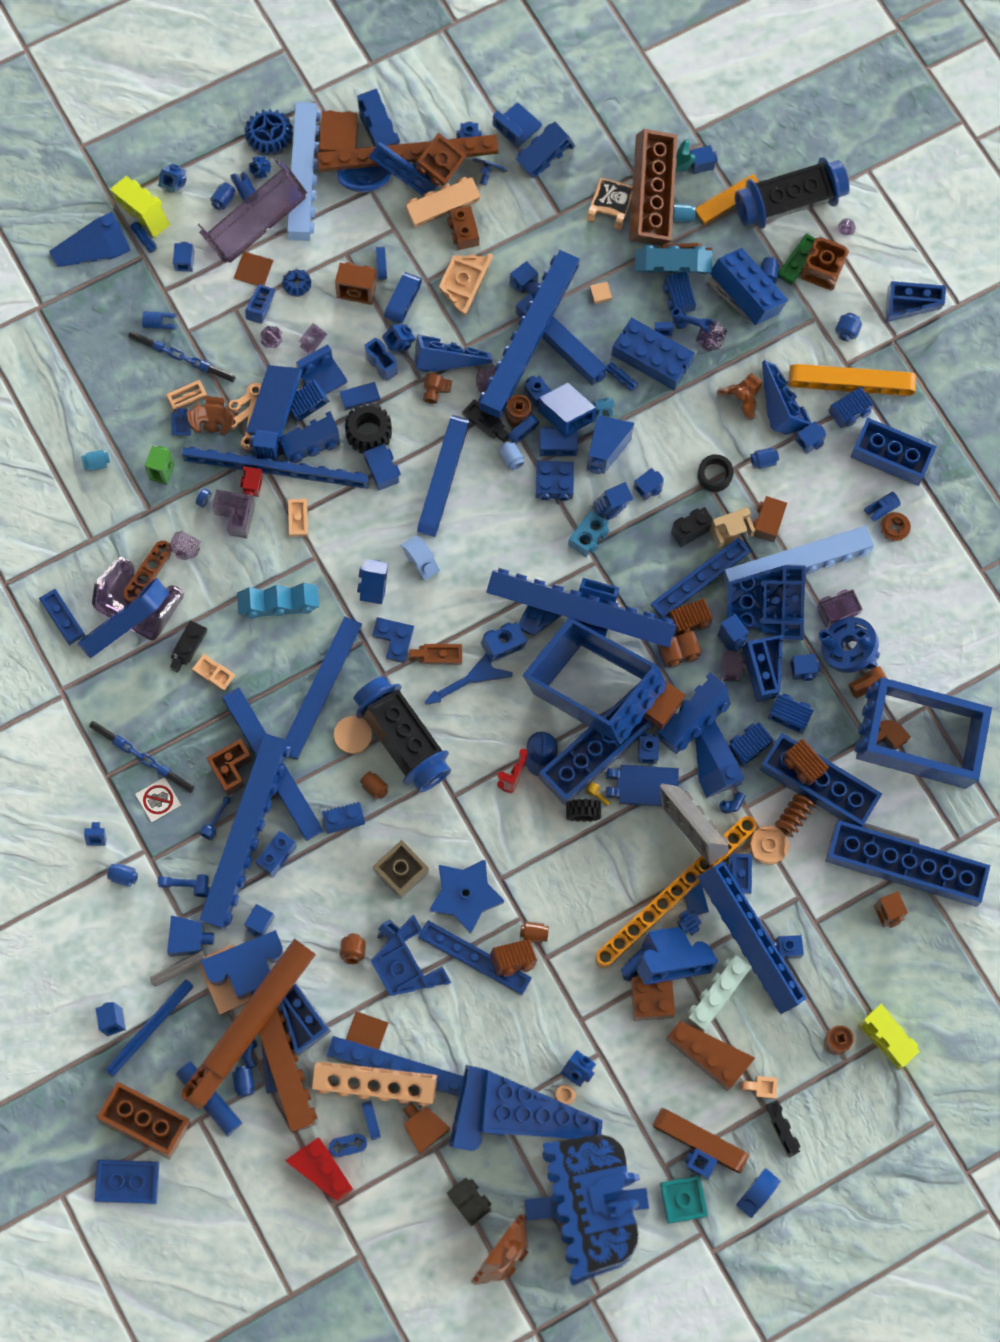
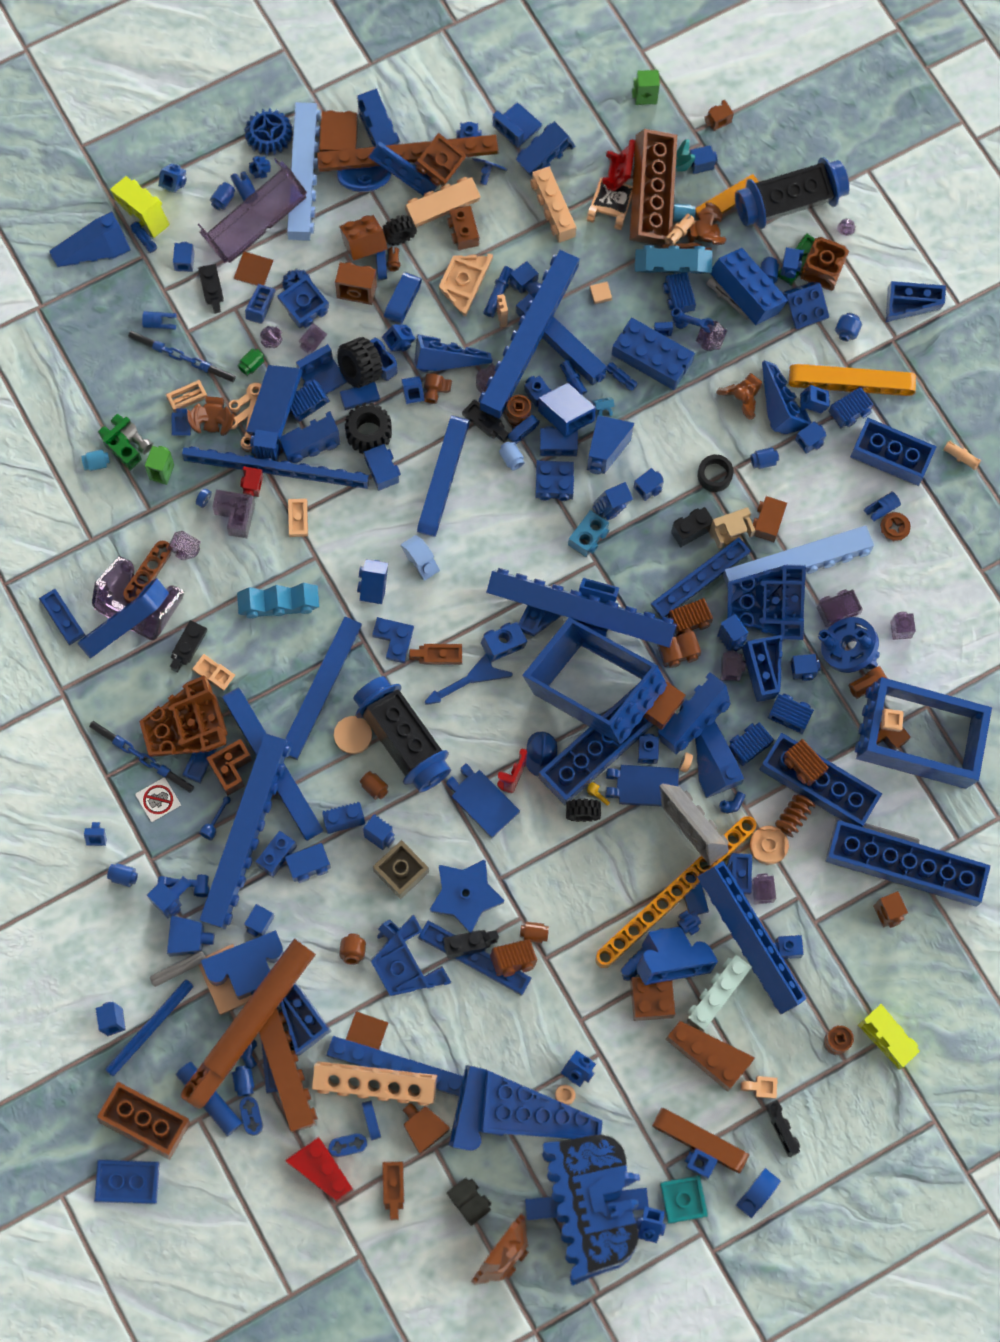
none -> green hips [98,414,153,471]
none -> dark orange wedge [139,675,228,757]
none -> blue brick [147,876,192,919]
none -> blue tile [182,749,216,784]
none -> black hinge [198,264,224,314]
none -> green brick [237,349,265,376]
none -> blue beam [239,1096,263,1136]
none -> blue plate [277,275,329,328]
none -> blue brick [285,843,331,883]
none -> black tyre [337,337,382,388]
none -> dark orange brick [339,215,388,261]
none -> blue brick [363,814,395,850]
none -> black tyre [382,215,417,246]
none -> dark orange hinge [383,1161,404,1220]
none -> dark orange pin [386,247,401,272]
none -> blue brick [401,376,425,404]
none -> black hinge [442,930,499,959]
none -> blue tile [446,763,520,838]
none -> blue axle [483,266,513,317]
none -> light nougat tile [497,294,508,328]
none -> light nougat brick [530,167,576,243]
none -> blue pin [559,360,587,396]
none -> red piece [601,139,635,191]
none -> bright green brick [632,70,660,105]
none -> blue brick [636,1206,666,1243]
none -> light nougat pin [665,214,695,246]
none -> light nougat tile [679,752,693,772]
none -> dark orange animal [687,202,726,245]
none -> dark orange brick [704,99,734,131]
none -> clear purple brick [752,873,776,904]
none -> blue brick [781,247,804,278]
none -> blue bracket [782,281,829,329]
none -> blue brick [800,385,830,414]
none -> light nougat tile [881,708,903,732]
none -> clear purple brick [890,612,916,640]
none -> light nougat pin [943,441,981,470]

